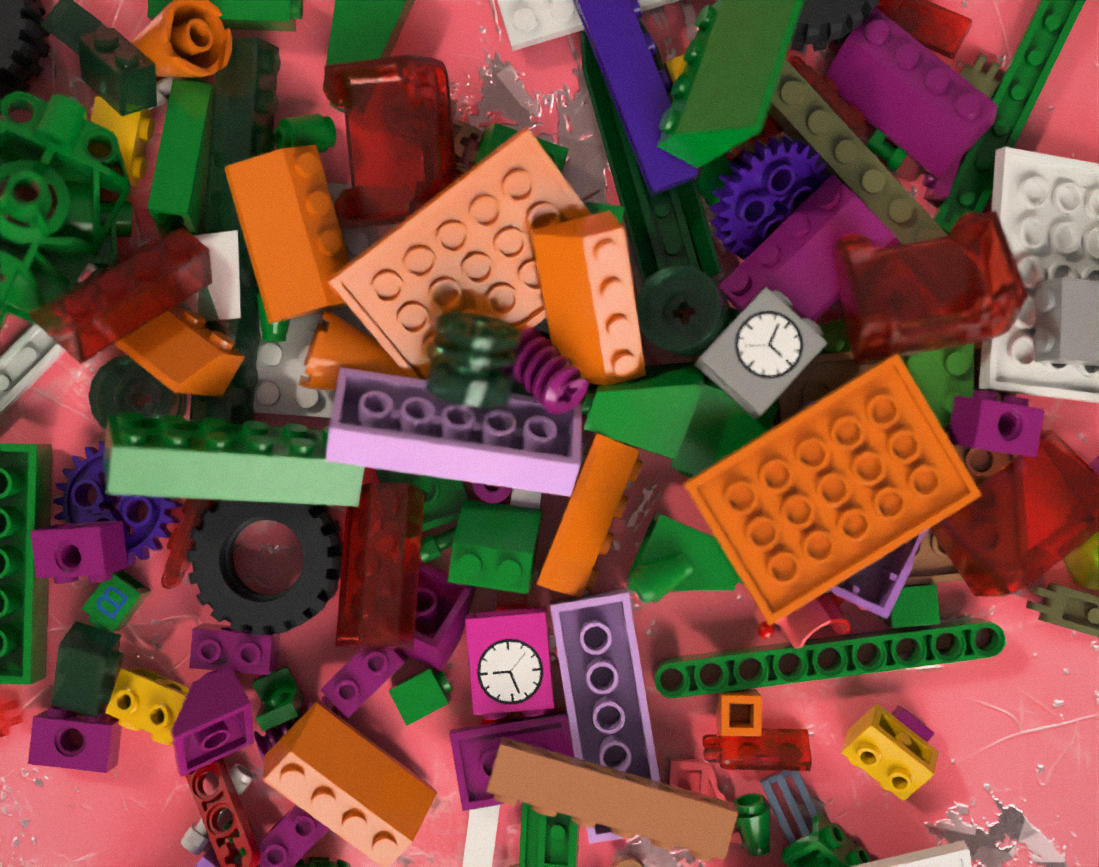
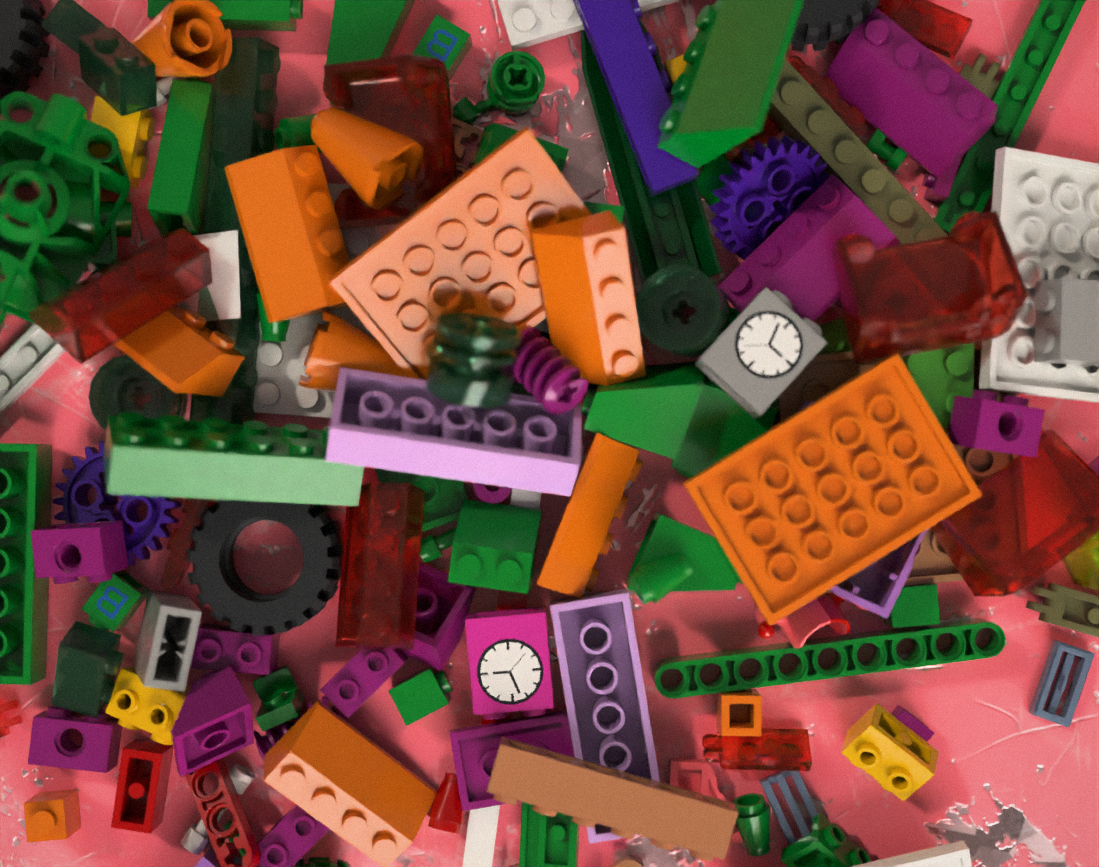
none -> orange brick [24,789,81,843]
none -> red brick [111,739,174,834]
none -> light grey brick [132,589,202,692]
none -> orange cone [310,107,424,211]
none -> green brick [412,14,472,84]
none -> red cone [427,772,466,834]
none -> green hand [452,96,500,125]
none -> green wheel [486,51,545,115]
none -> sand blue tile [1028,639,1095,727]

